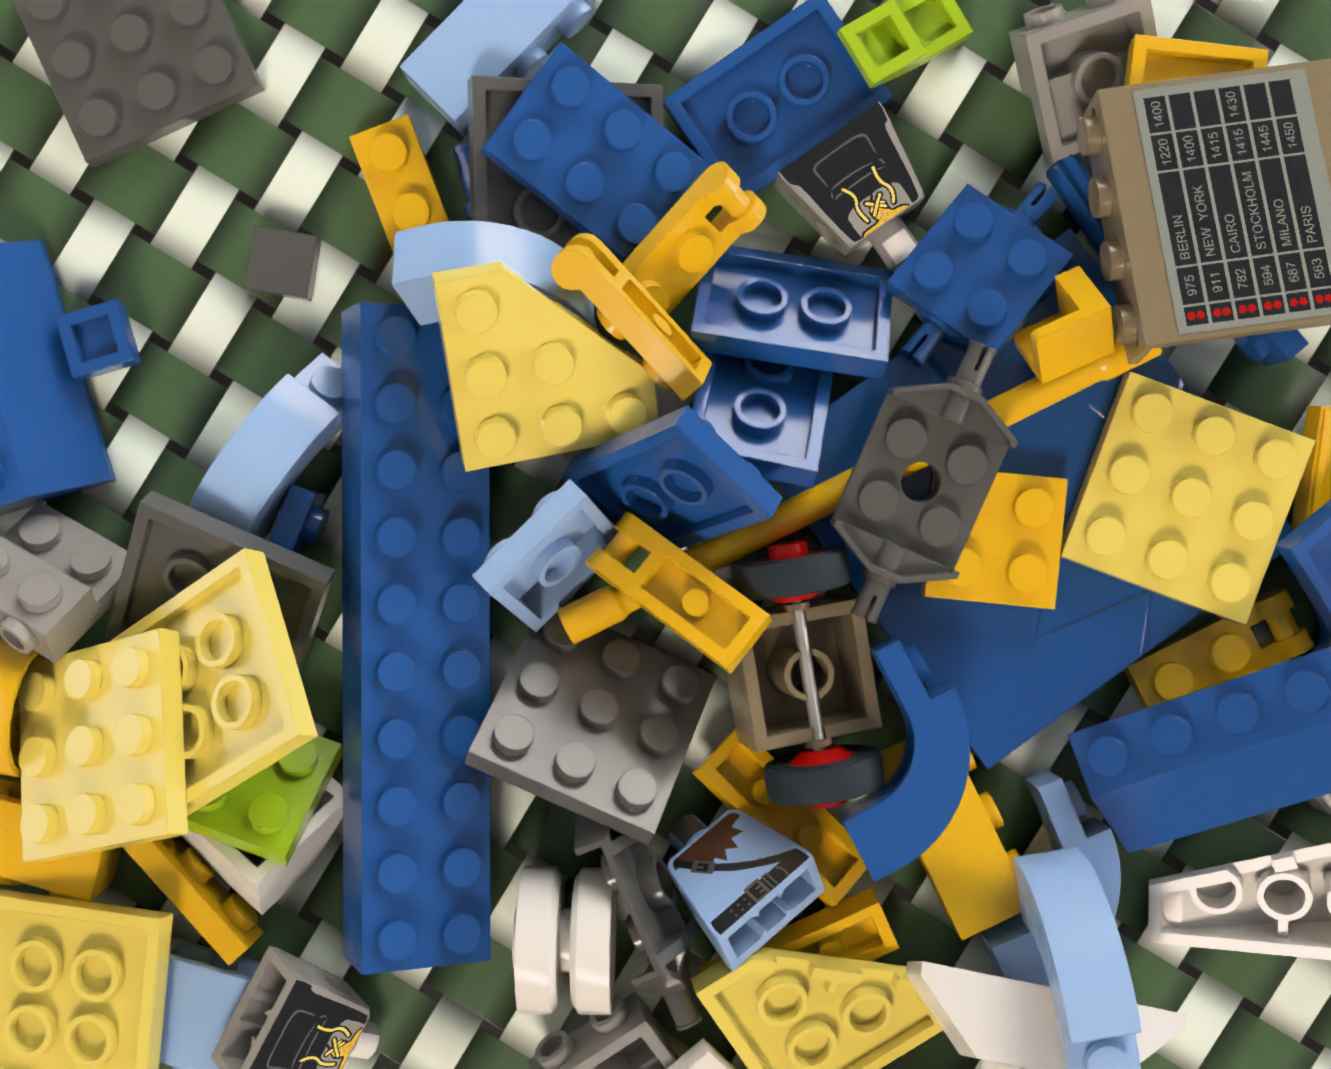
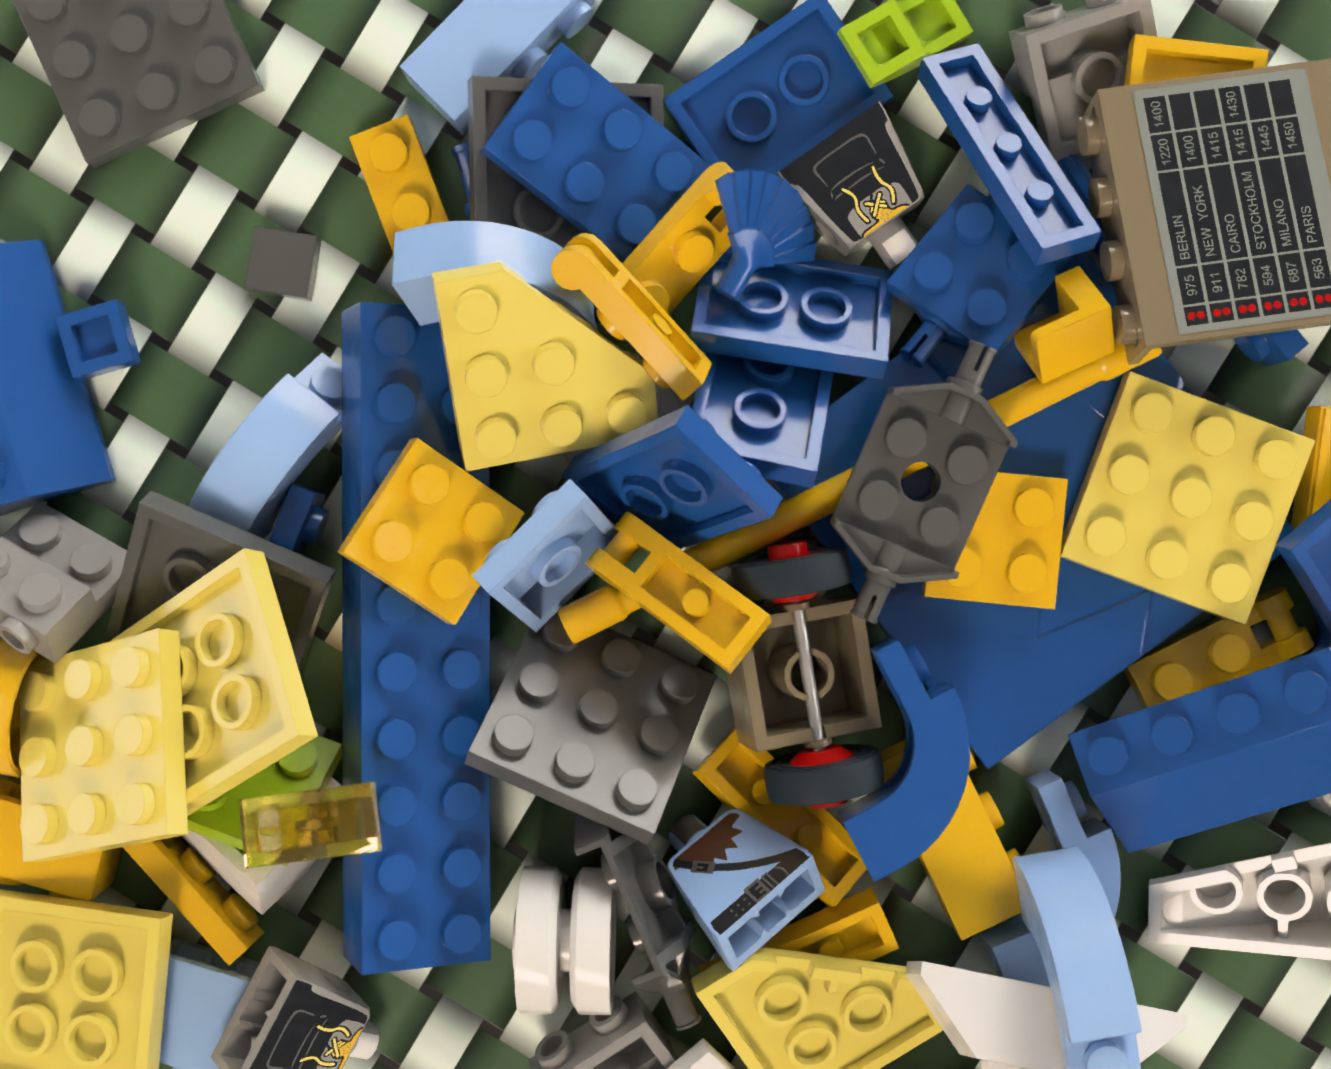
none -> clear yellow slope [239,782,382,868]
none -> yellow plate [337,438,525,625]
none -> blue hand [715,169,817,301]
none -> plate [917,43,1102,266]

